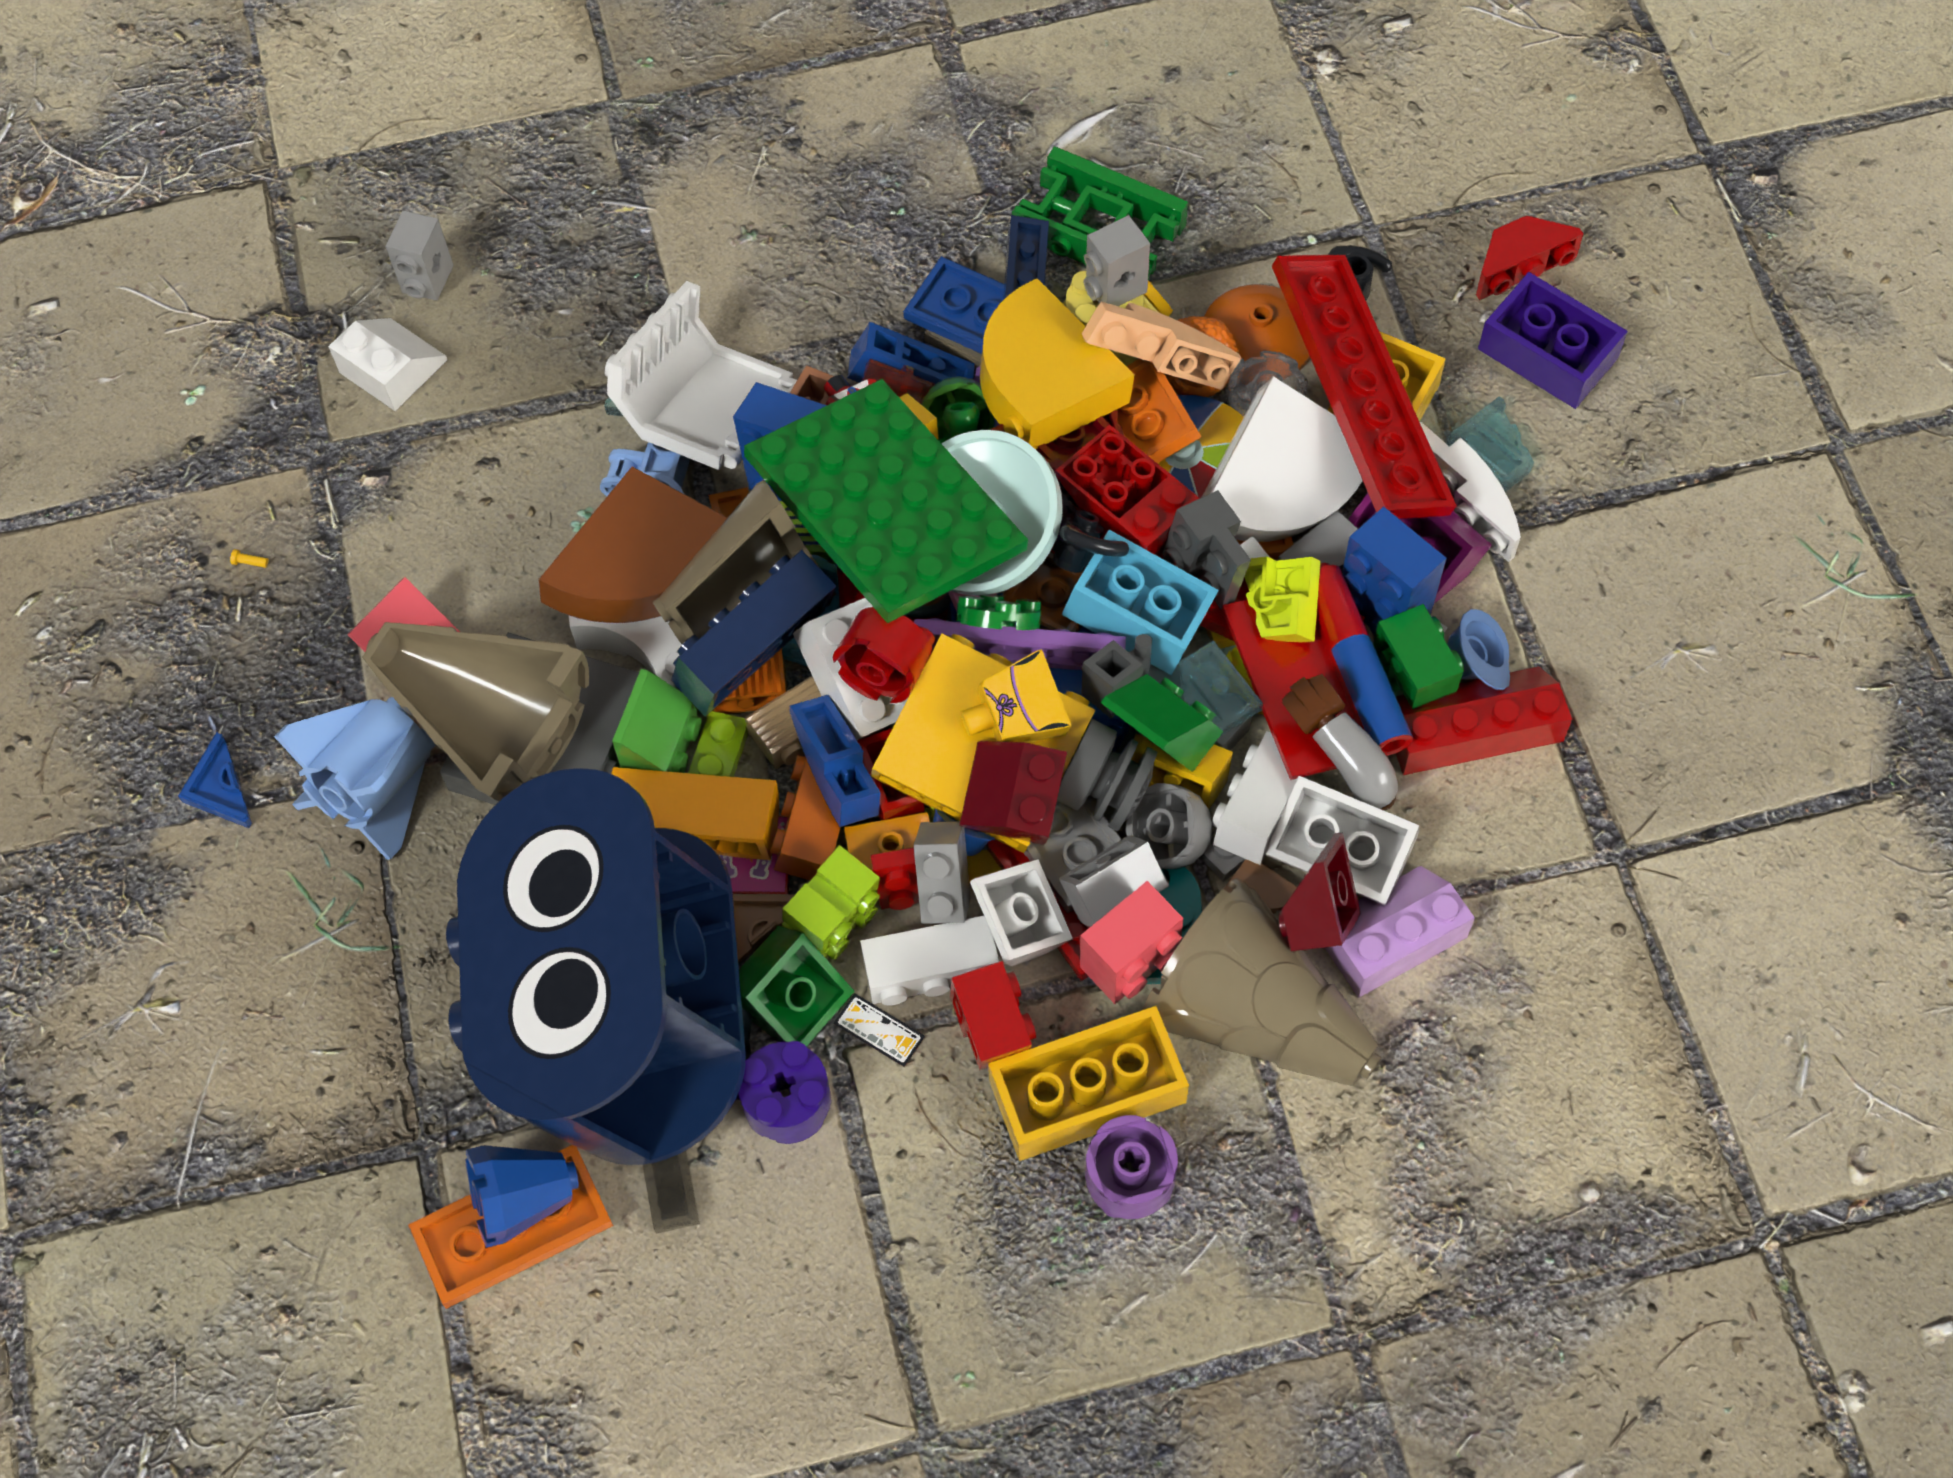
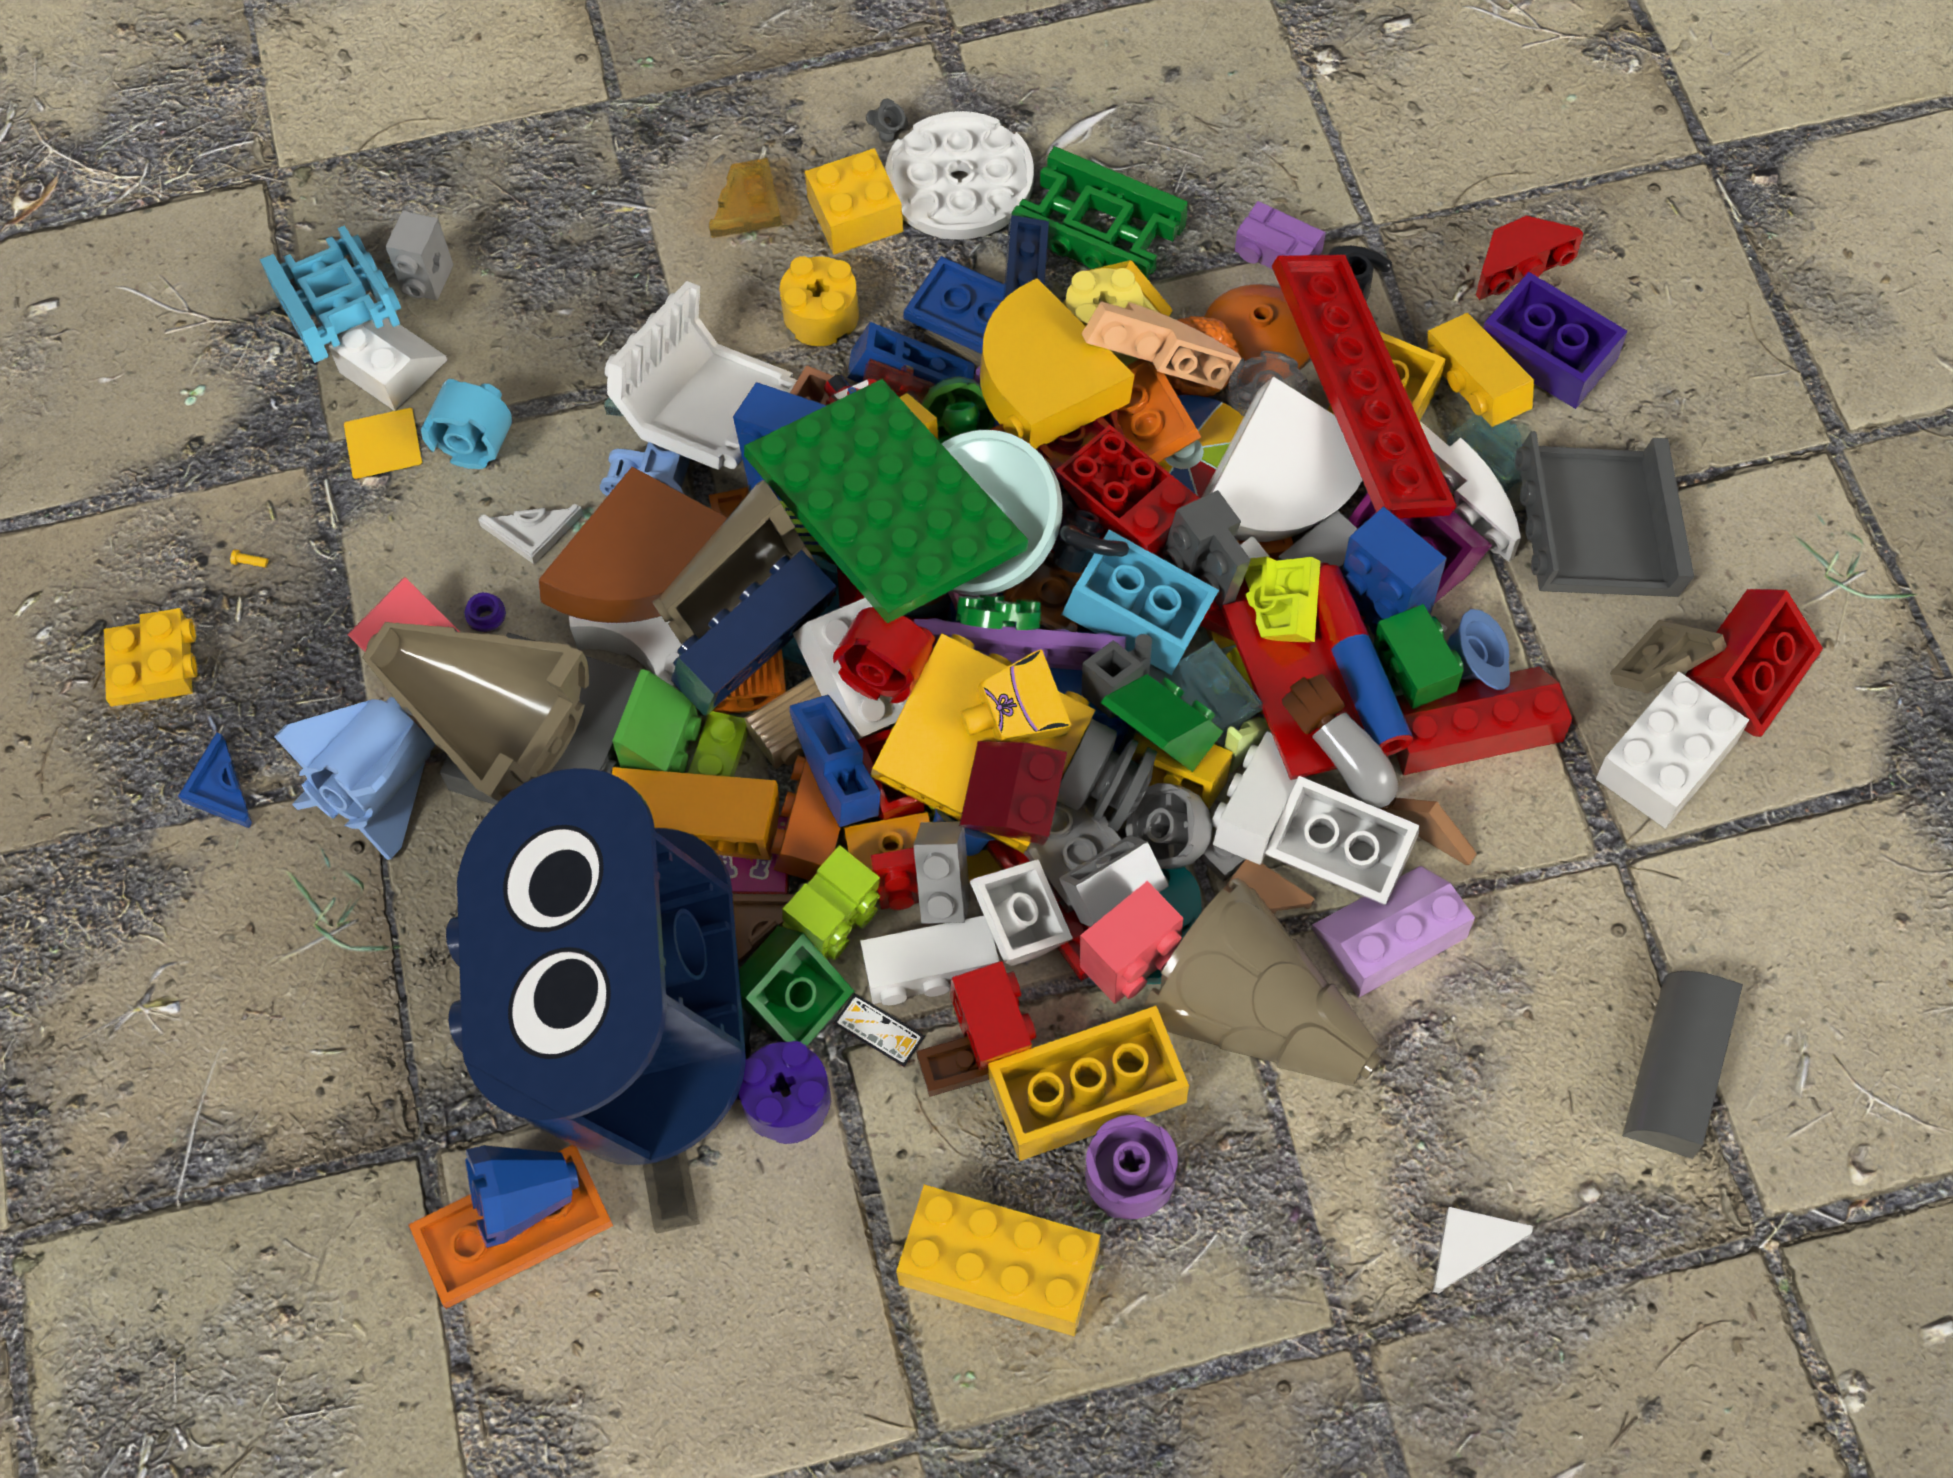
light grey brick [1083,215,1150,306] -> none
dark red slope [1279,832,1361,951] -> none
none -> yellow plate [104,608,198,707]
none -> medium azure fence [260,225,401,363]
none -> yellow sticker [344,408,422,479]
none -> medium azure brick [421,379,512,469]
none -> dark purple plate [464,592,506,632]
none -> white tile [478,504,583,565]
none -> clear yellow wing [709,158,782,238]
none -> yellow brick [779,256,859,346]
none -> yellow brick [804,148,903,255]
none -> dark grey plate [866,98,908,142]
none -> white plate [885,111,1034,239]
none -> yellow brick [896,1184,1101,1337]
none -> reddish brown plate [916,1036,989,1097]
none -> yellowish green tile [1224,717,1271,773]
none -> medium lavender brick [1235,201,1326,272]
none -> medium nougat tile [1385,798,1477,865]
none -> yellow brick [1426,312,1534,427]
none -> white tile [1433,1207,1533,1293]
none -> dark grey panel [1515,431,1694,597]
none -> white brick [1596,671,1749,829]
none -> dark tan wing [1610,620,1727,693]
none -> dark grey brick [1622,971,1743,1159]
none -> red slope [1685,589,1823,737]

